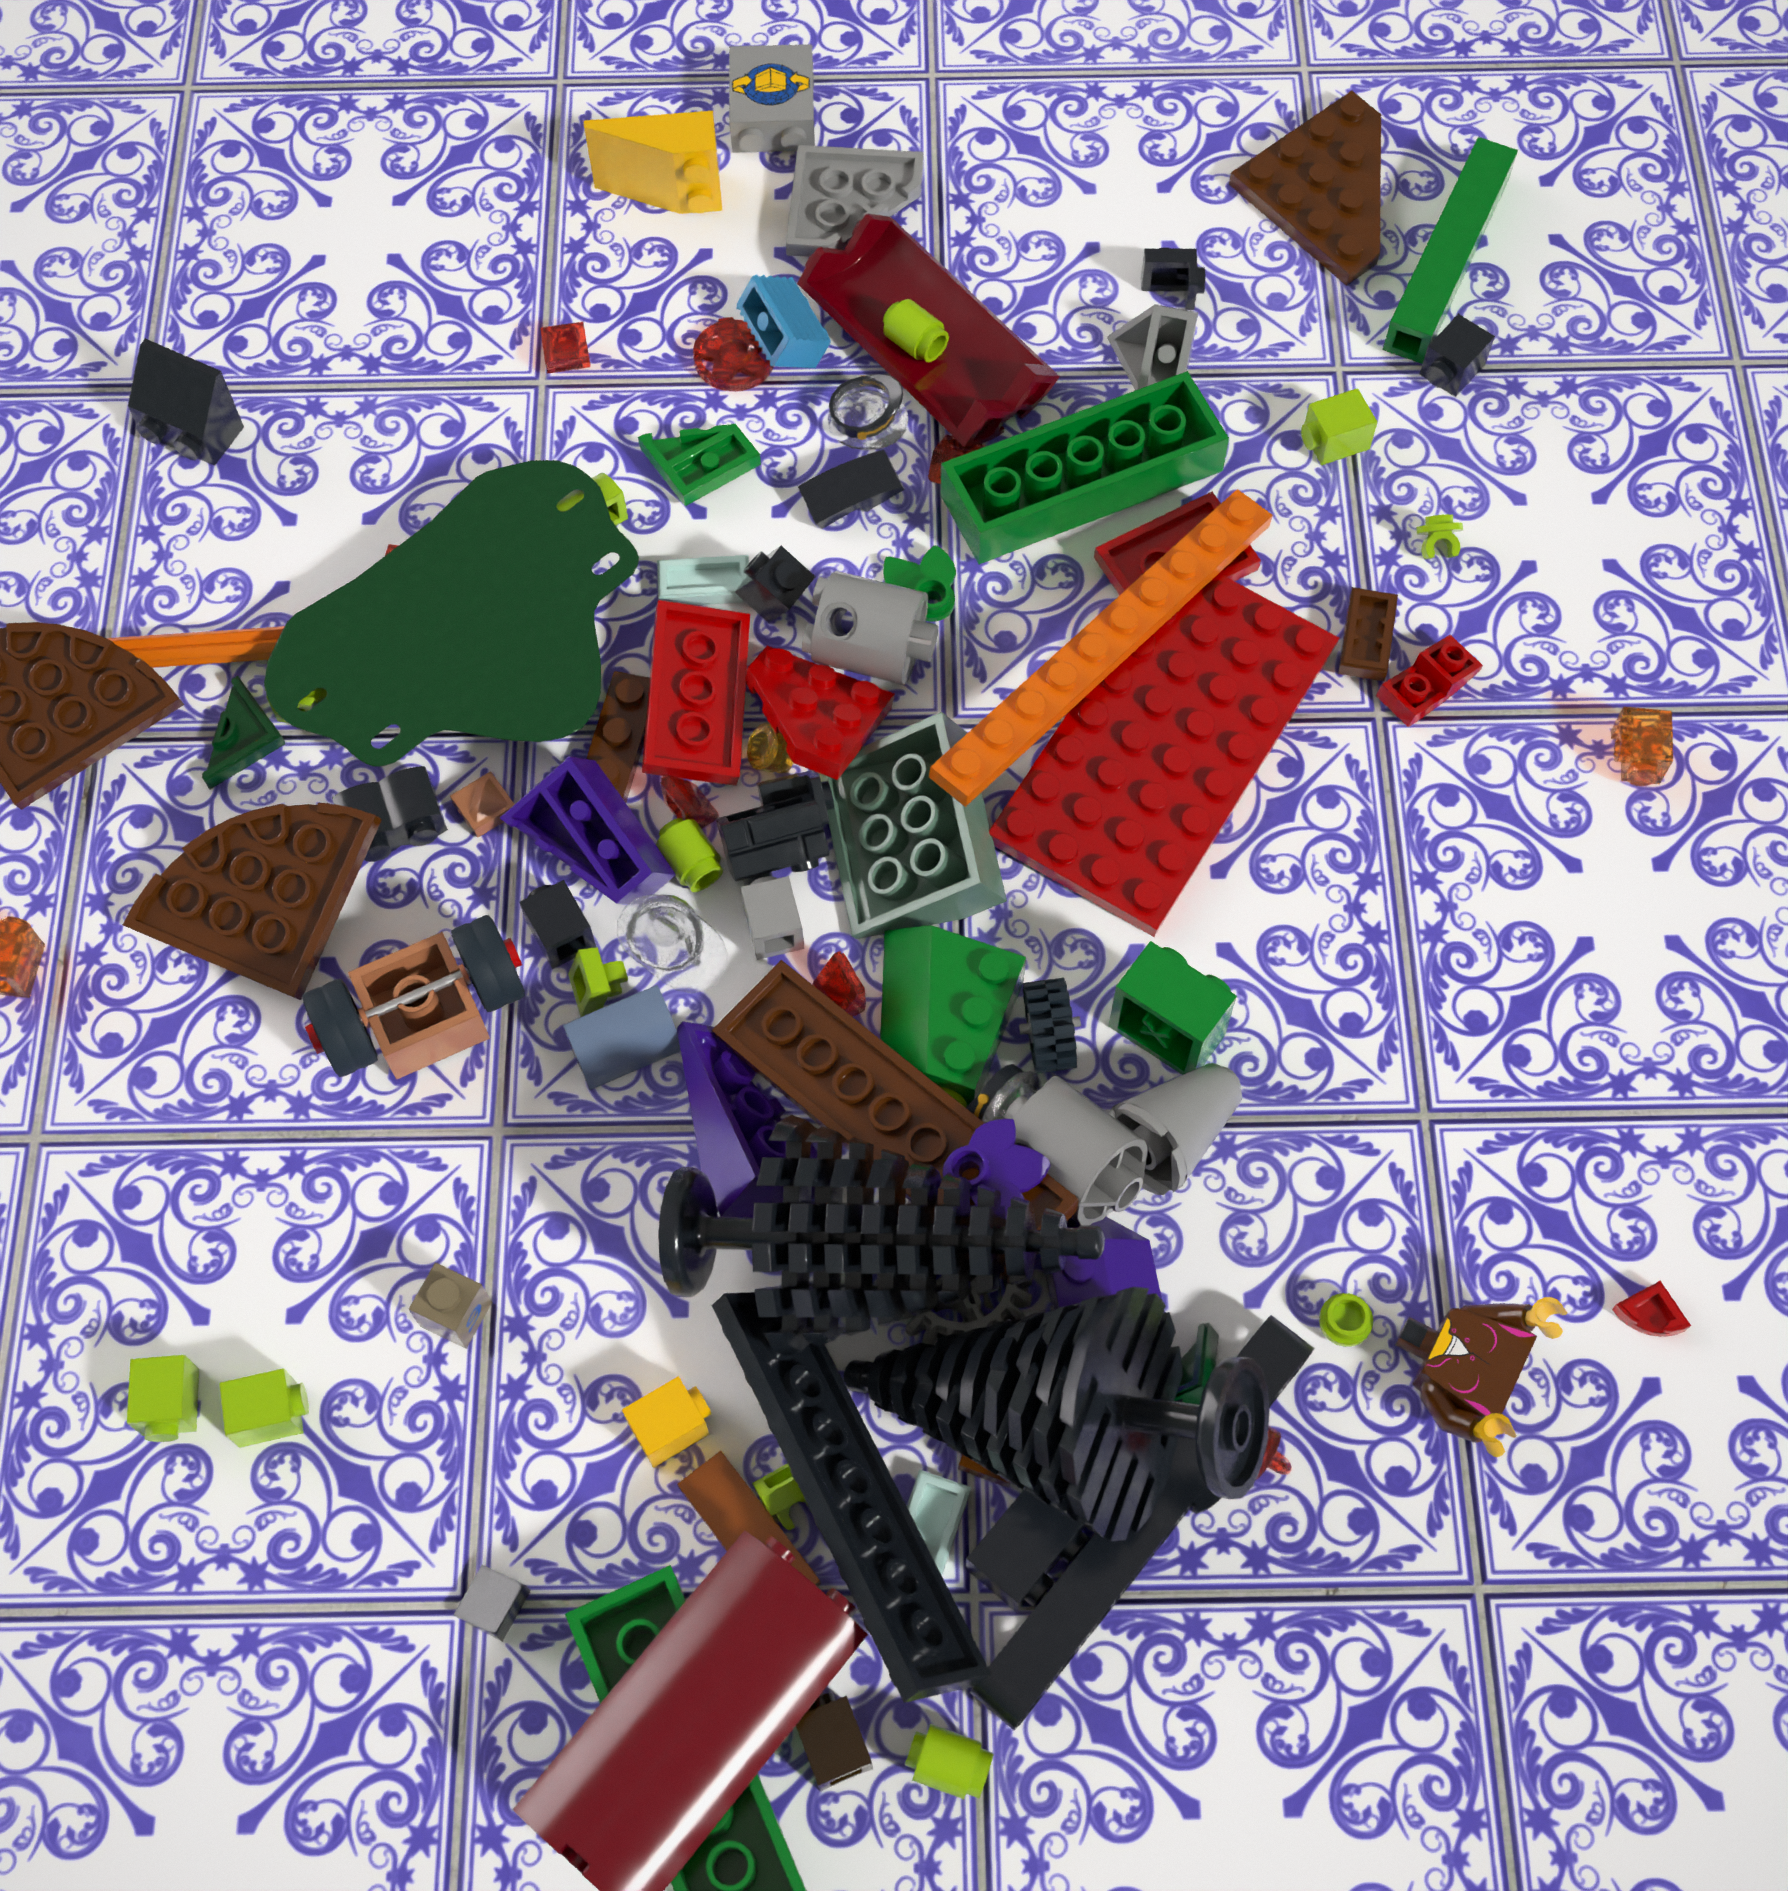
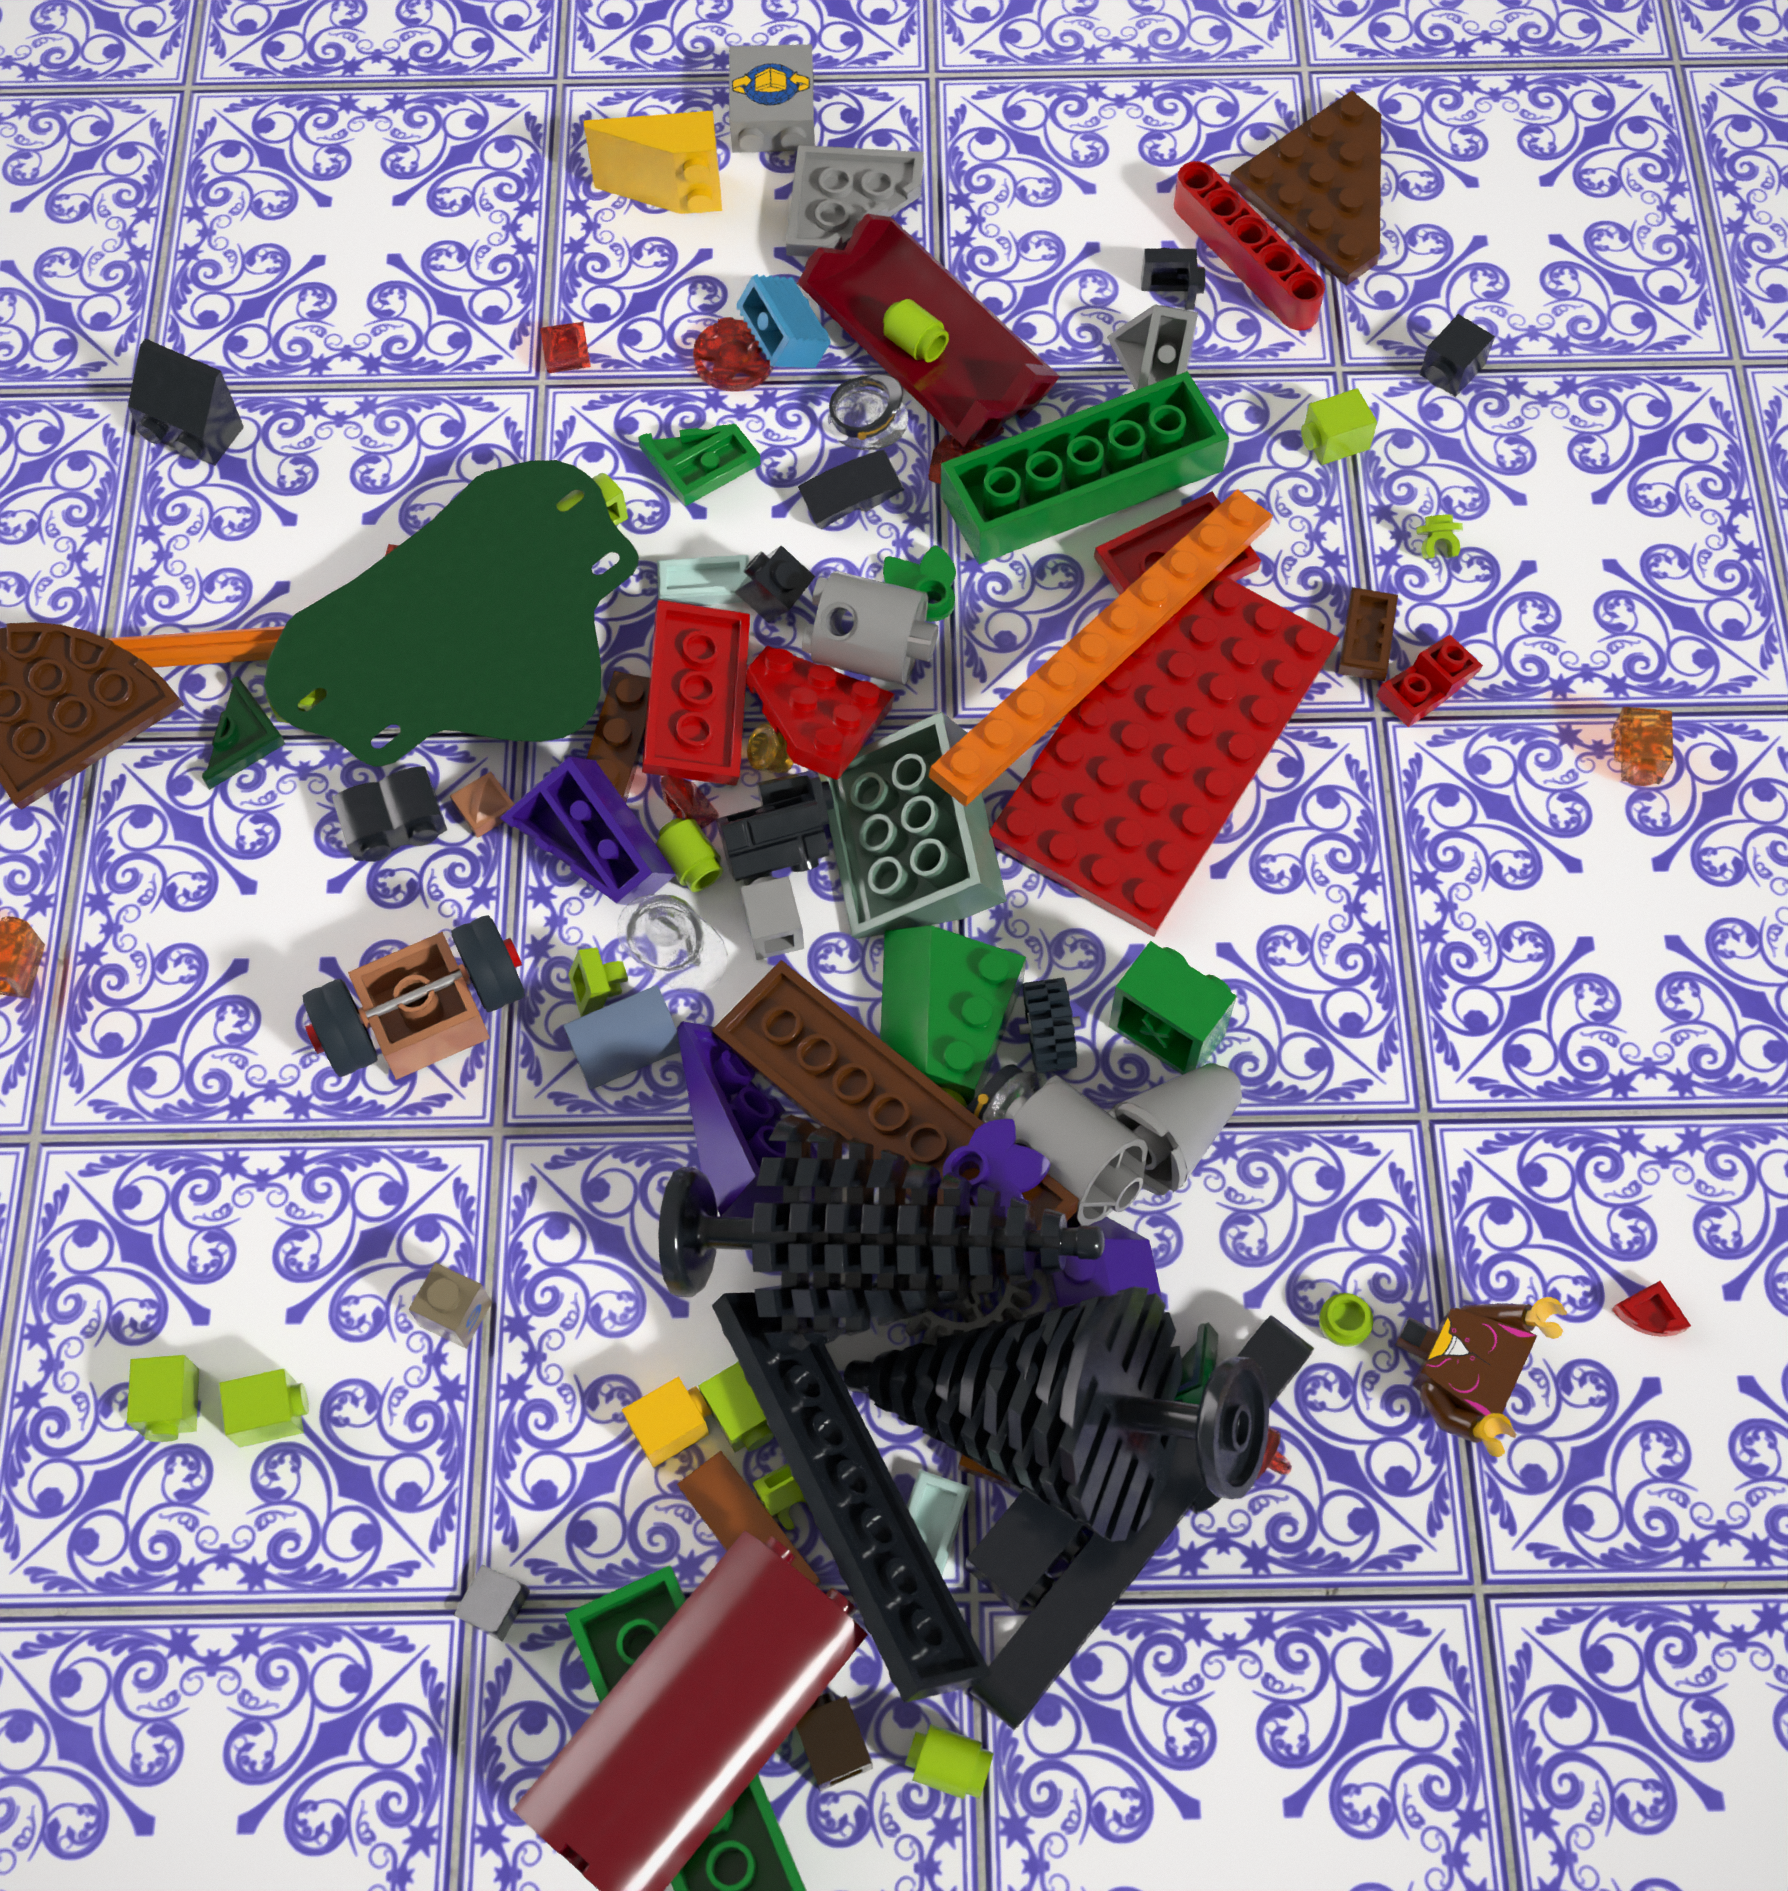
reddish brown plate [122,803,382,1000] -> none
black brick [519,880,596,969] -> none
clear red slope [812,951,866,1017] -> none
green brick [1382,137,1518,364] -> none
none -> lime brick [698,1361,774,1453]
none -> red beam [1173,161,1325,331]

